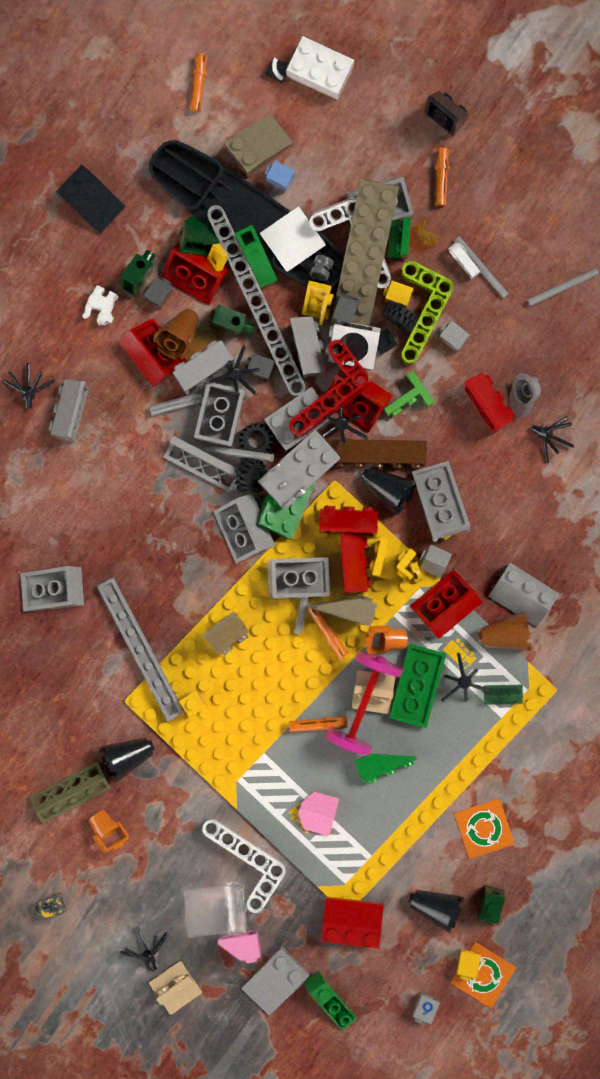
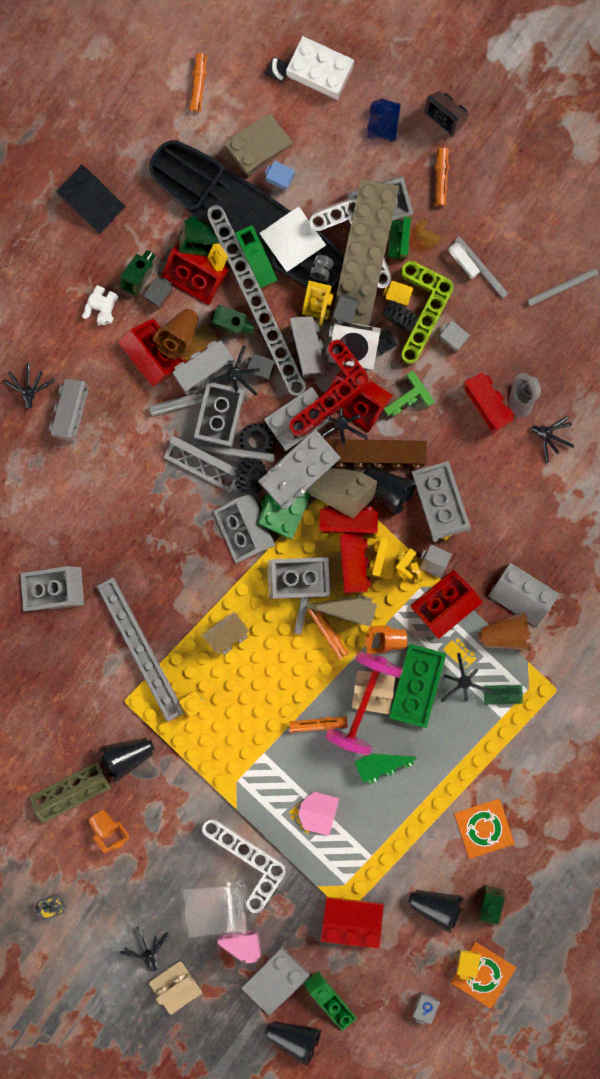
none -> black cone [265,1021,321,1066]
none -> dark tan slope [306,468,377,519]
none -> clear blue bracket [367,99,401,142]

